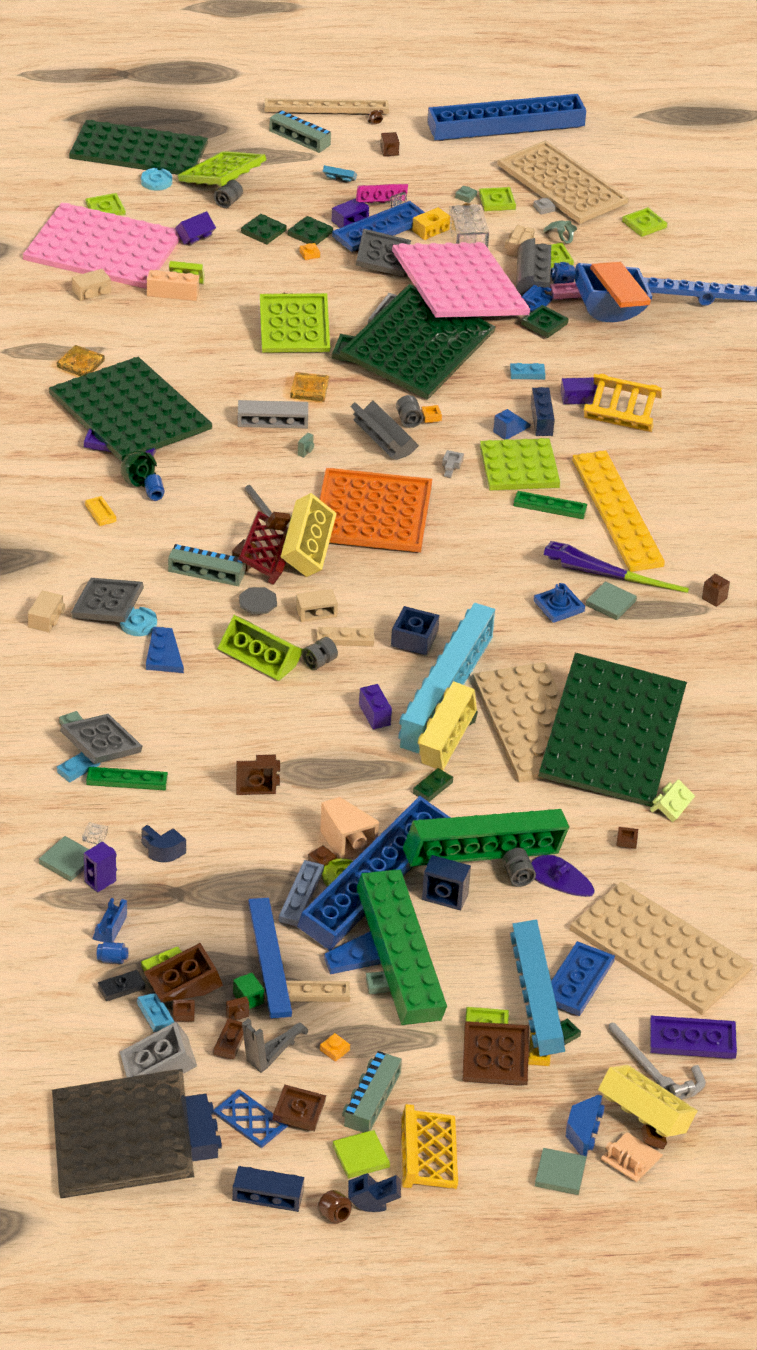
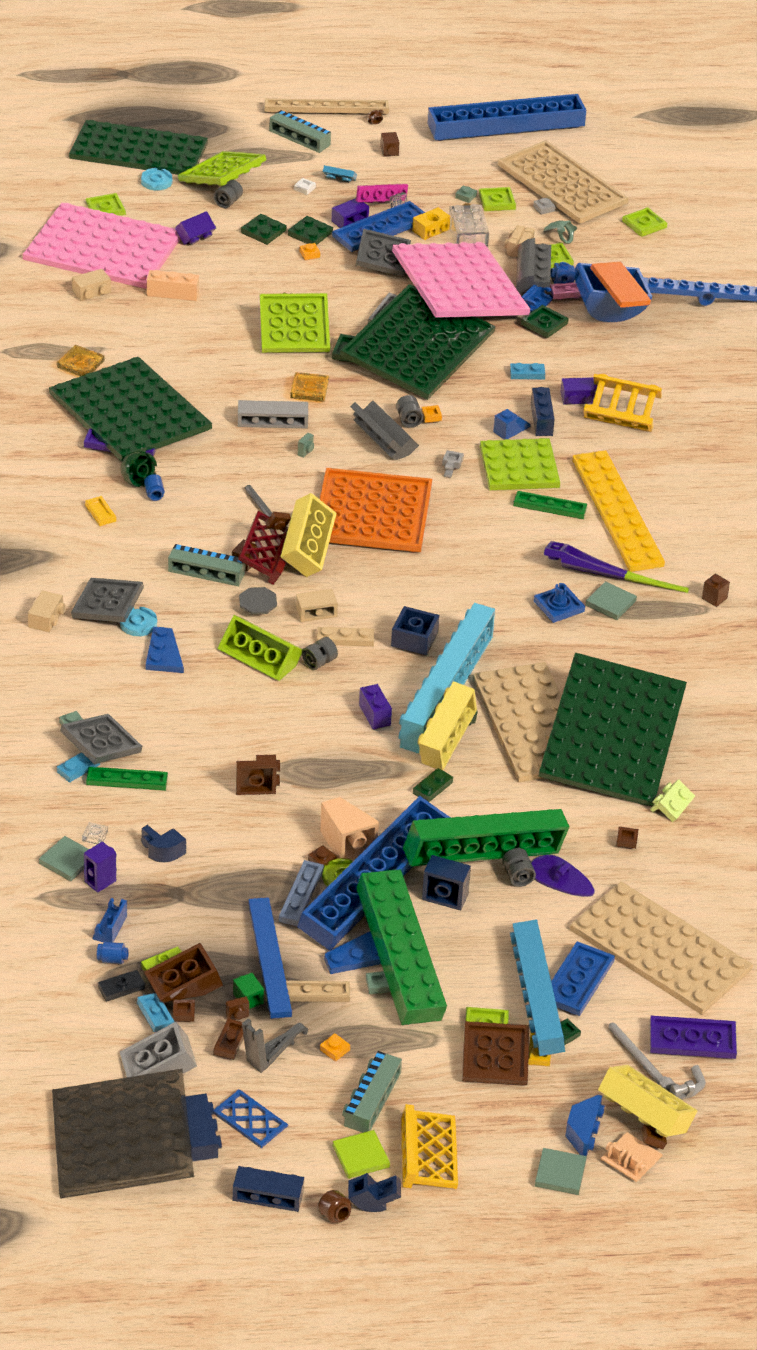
lime plate [169,261,205,284] -> none
reddish brown plate [272,1084,327,1132] -> none
none -> white tile [294,178,316,195]

